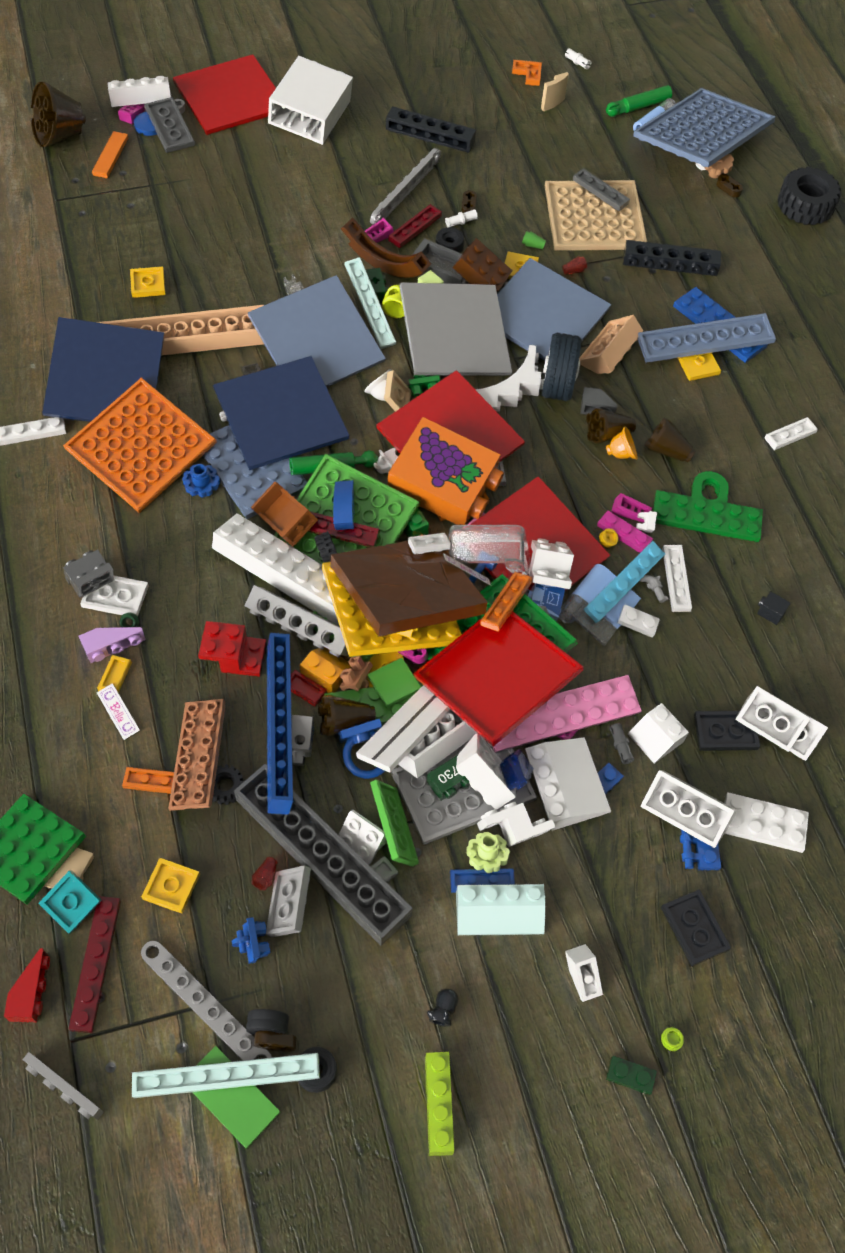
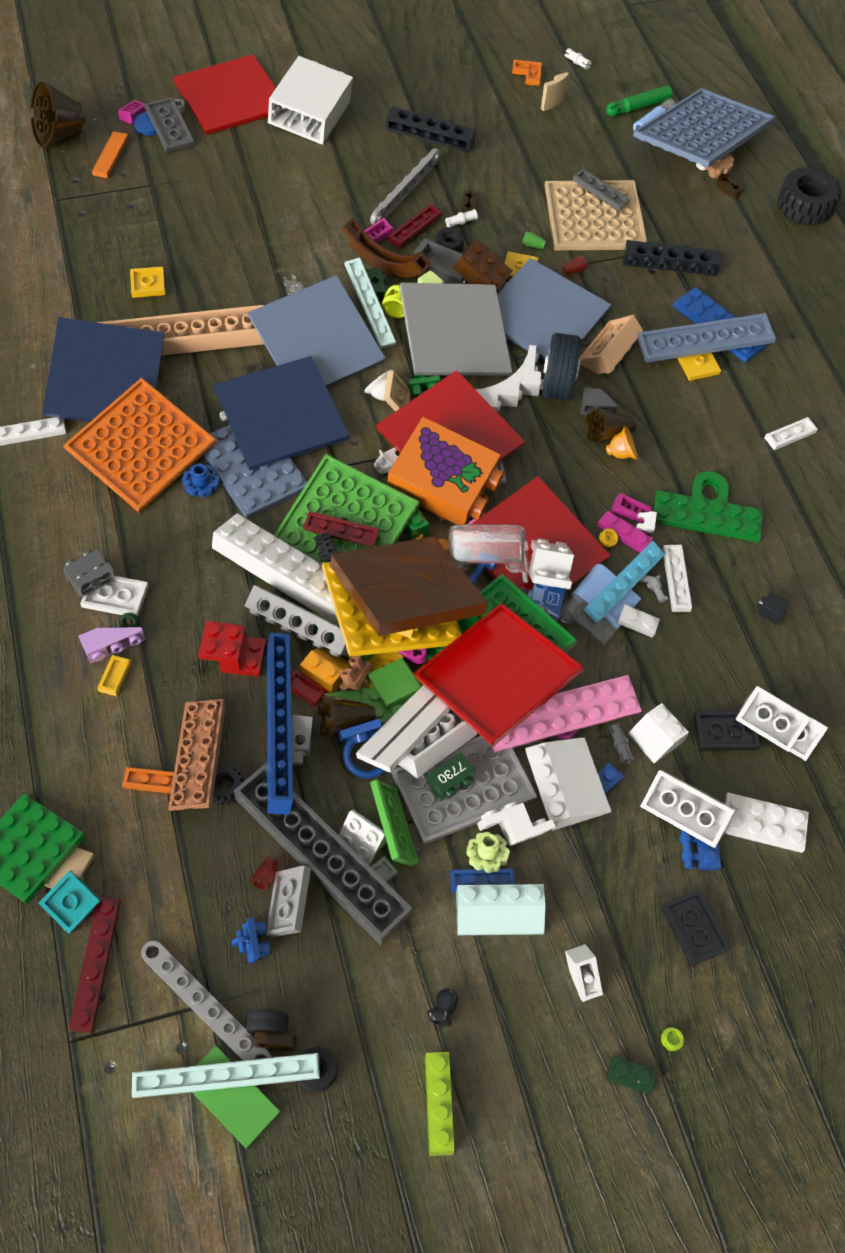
red slope [4,948,50,1022] -> none
light grey plate [22,1052,104,1120] -> none
white sticker [97,683,140,740] -> none
white slope [108,76,171,107] -> none
yellow plate [141,858,200,914] -> none
dark orange panel [251,481,318,547] -> none
green piece [289,450,378,476] -> none
blue slope [333,480,355,530] -> none
white plate [408,533,451,554] -> none
white sticker [443,553,491,586] -> none
white slope [456,733,516,809] -> none
orange tile [481,572,532,632] -> none
clear blue slope [500,749,534,791] -> none
dark brown cone [644,417,696,463] -> none

